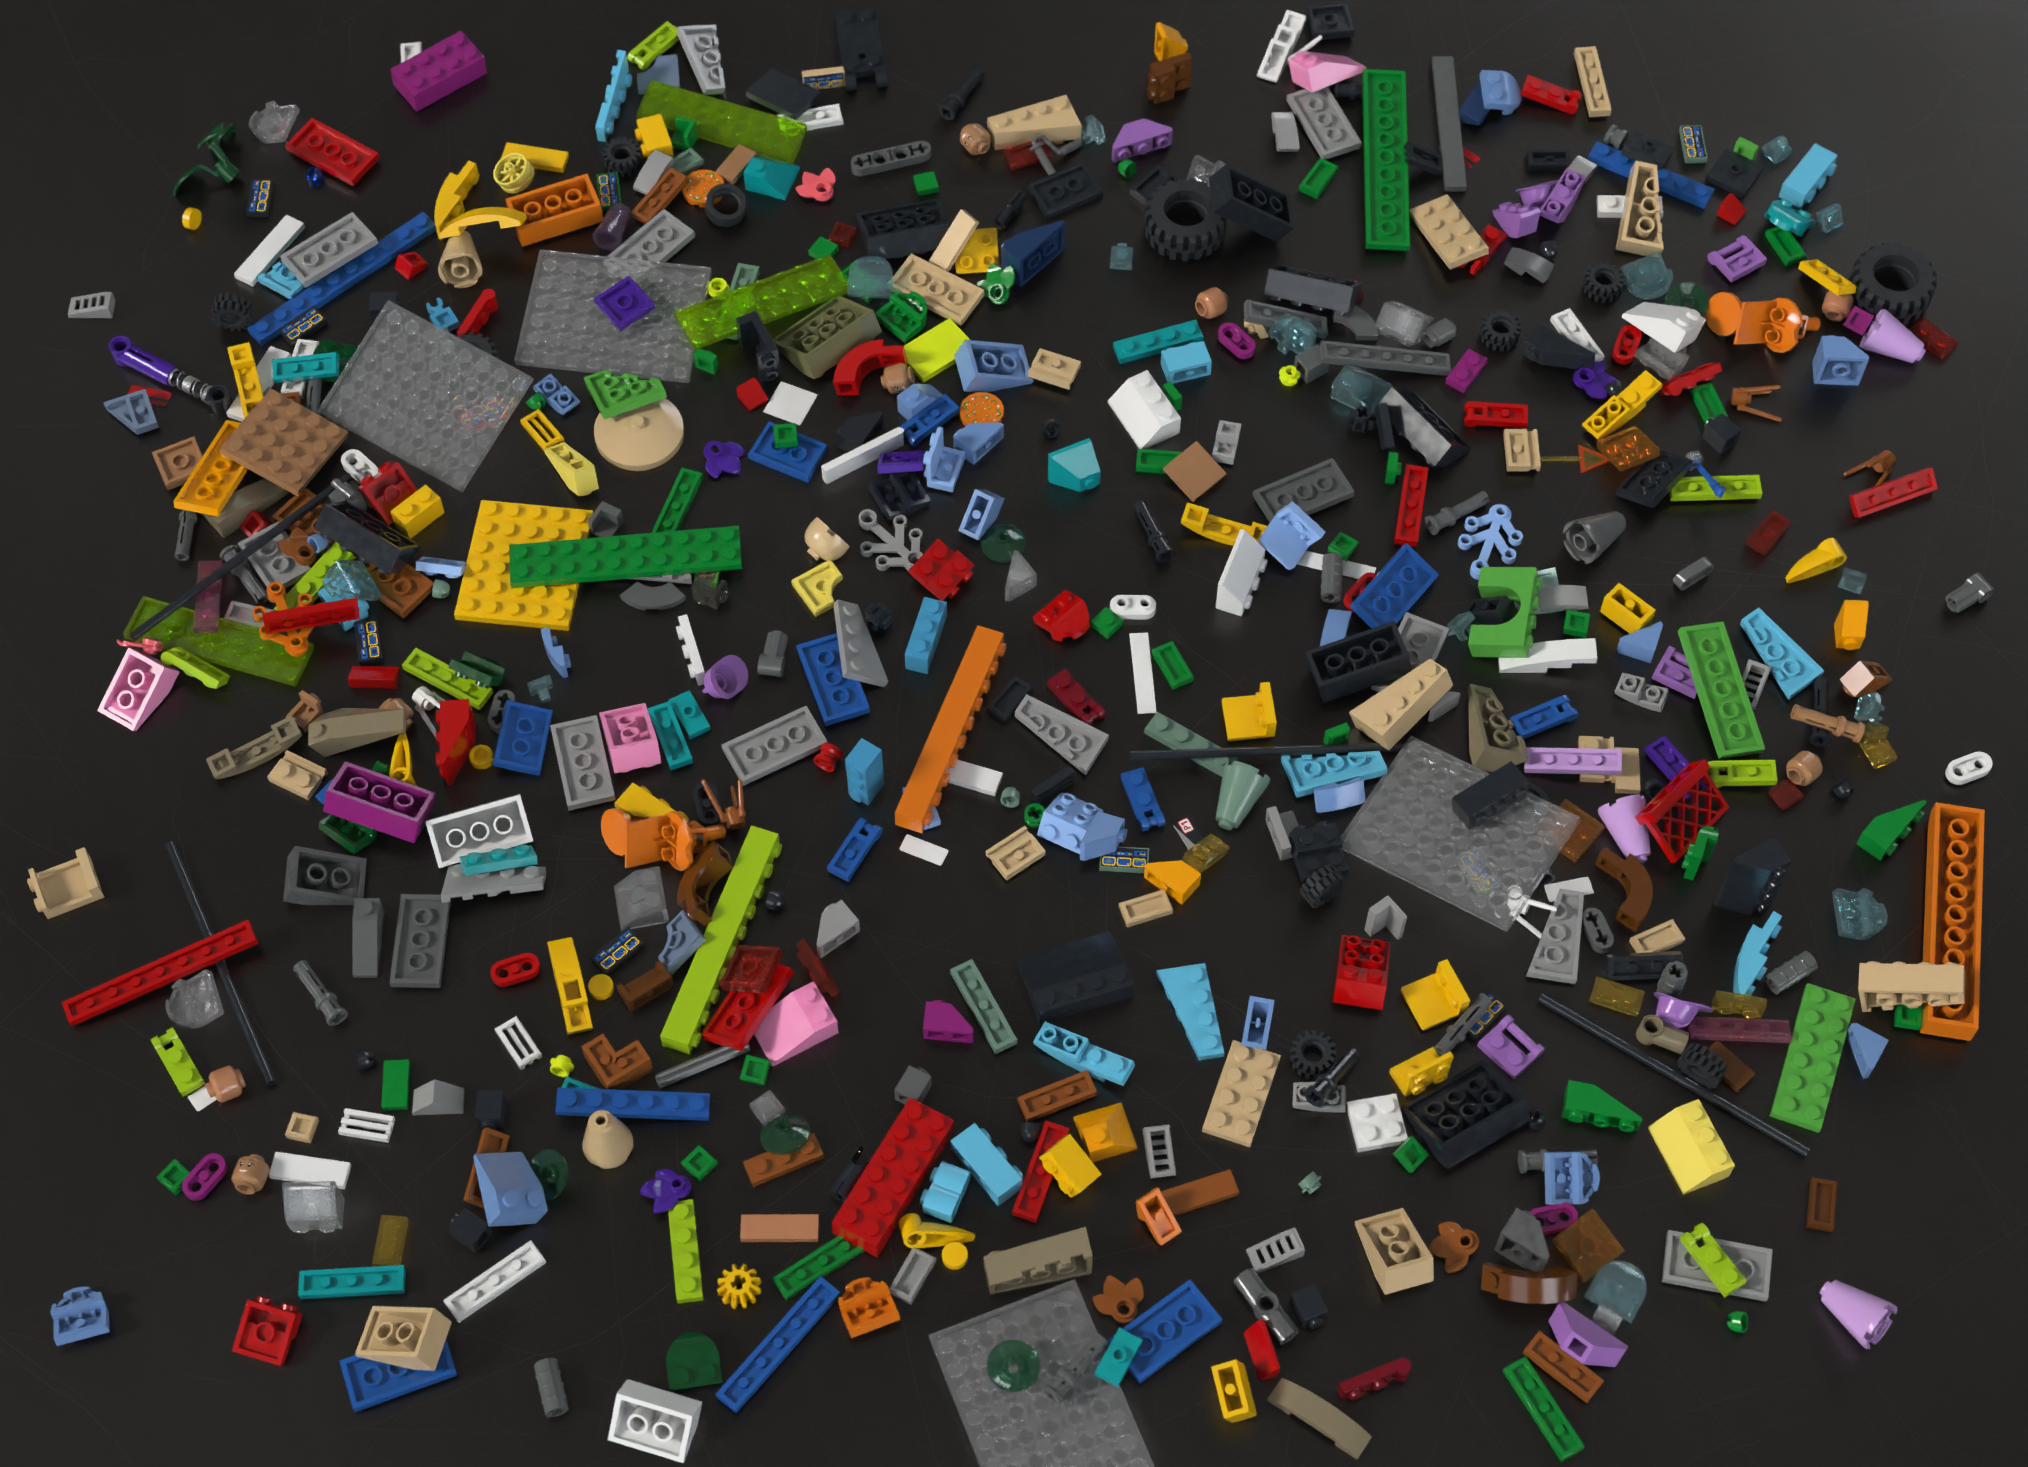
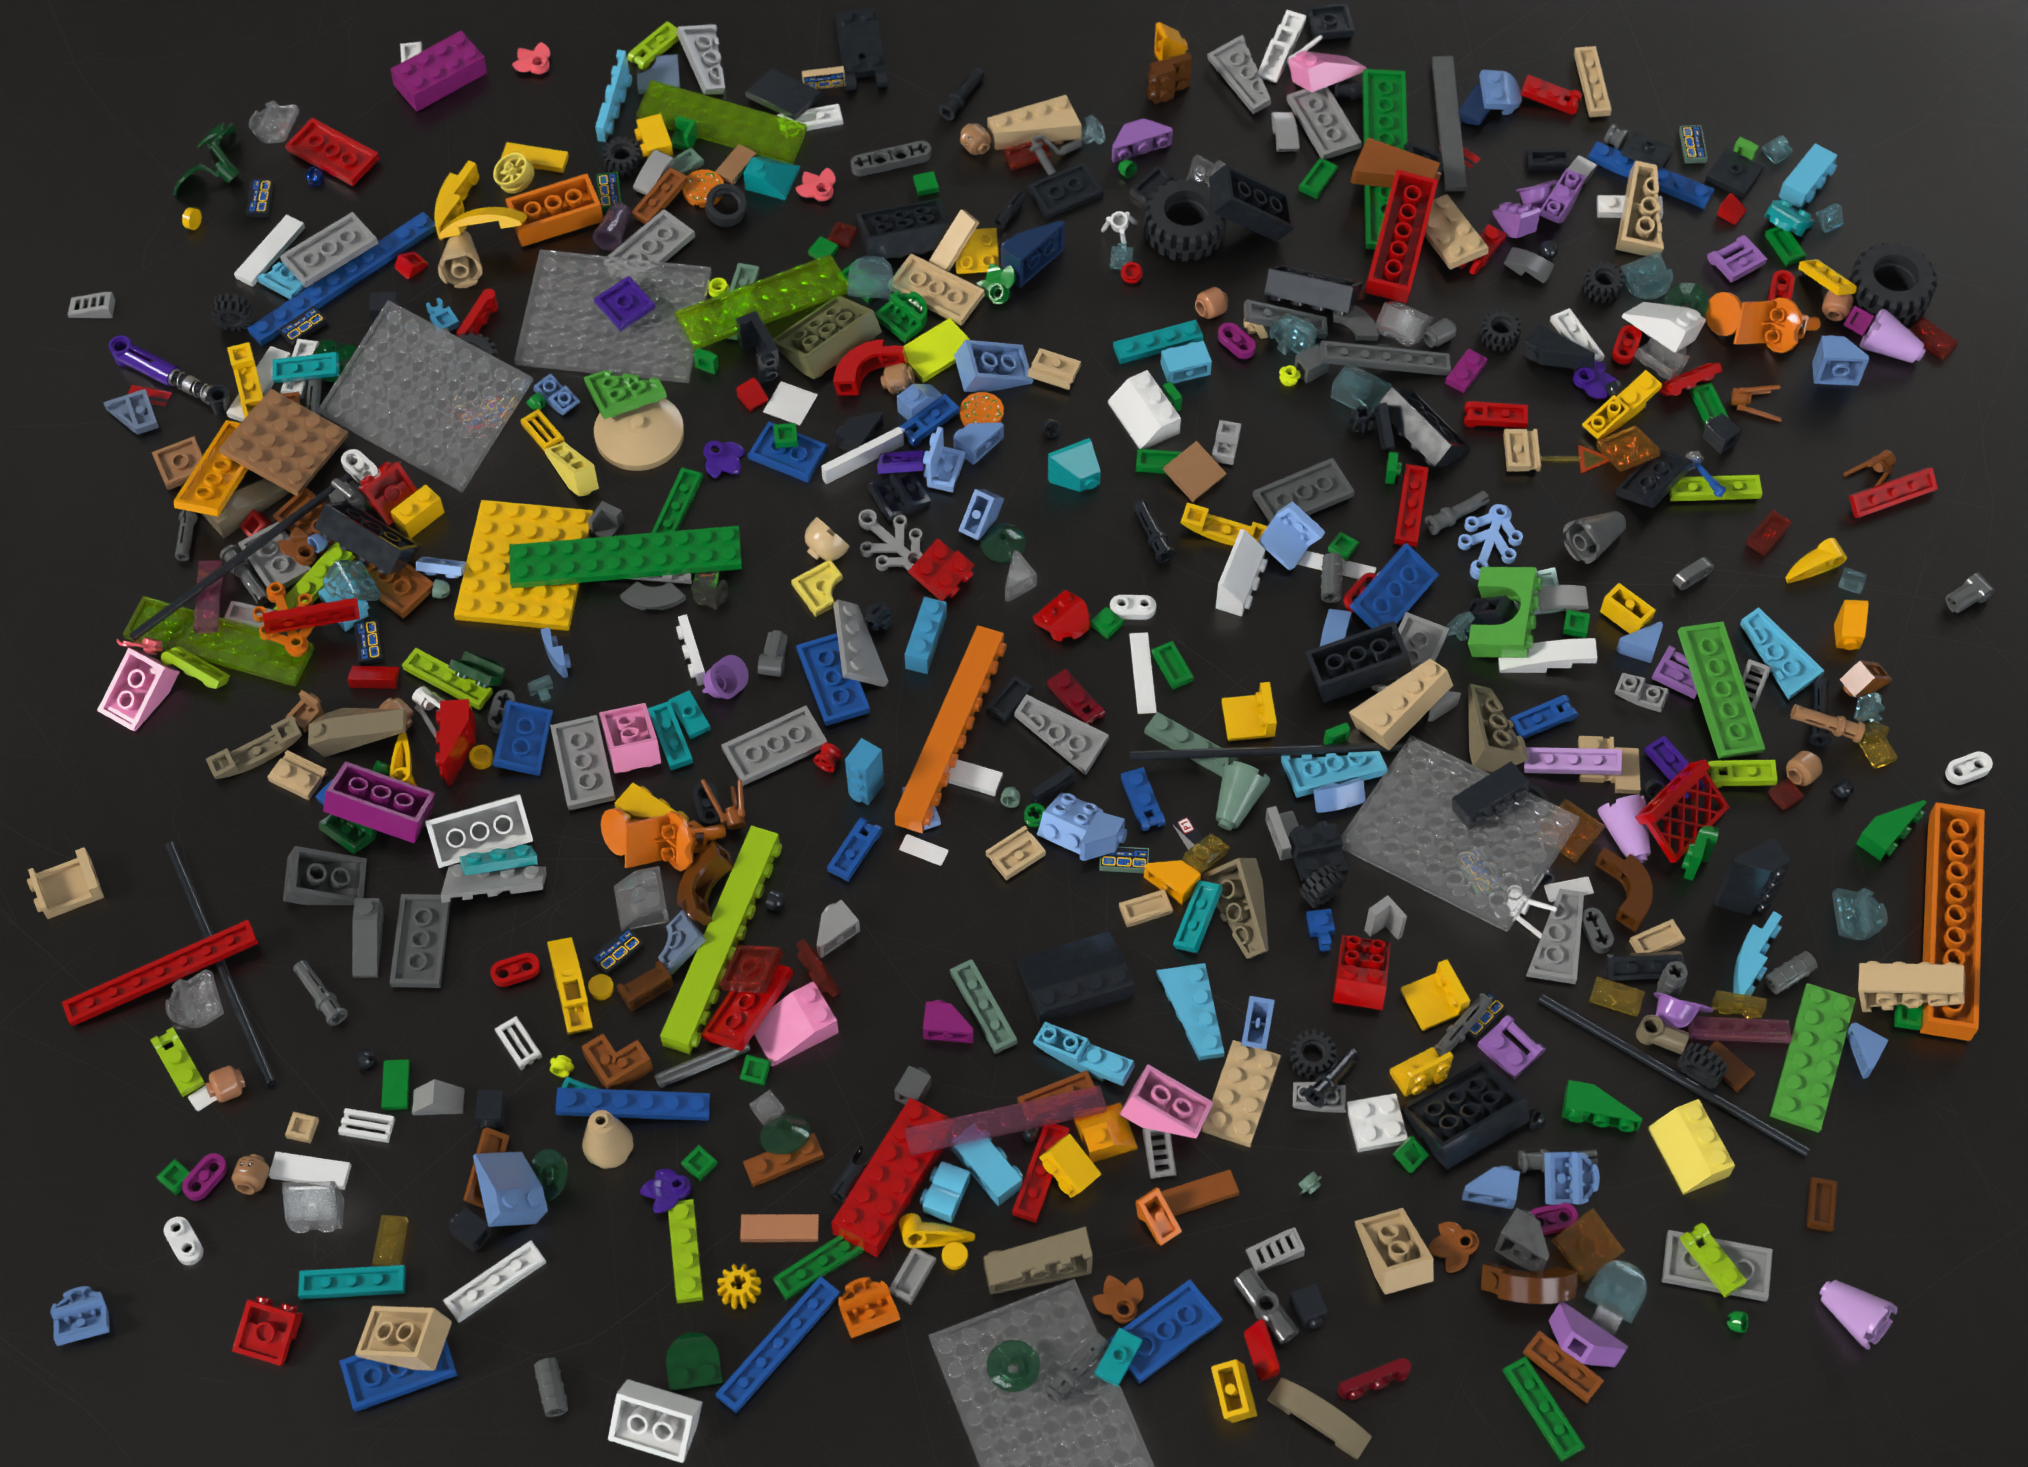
none -> white plate [164,1217,203,1265]
none -> coral plate [512,42,550,74]
none -> clear pink tile [904,1086,1107,1155]
none -> white plant [1101,211,1137,250]
none -> bright pink slope [1120,1065,1214,1138]
none -> red plate [1121,262,1143,284]
none -> teal plate [1173,880,1223,953]
none -> dark tan wedge [1202,858,1269,959]
none -> light grey wing [1208,35,1271,114]
none -> blue plate [1306,909,1335,952]
none -> dark orange slope [1350,137,1441,188]
none -> red brick [1364,169,1438,303]
none -> medium blue slope [1462,1166,1520,1209]
none -> red plate [1768,270,1795,301]

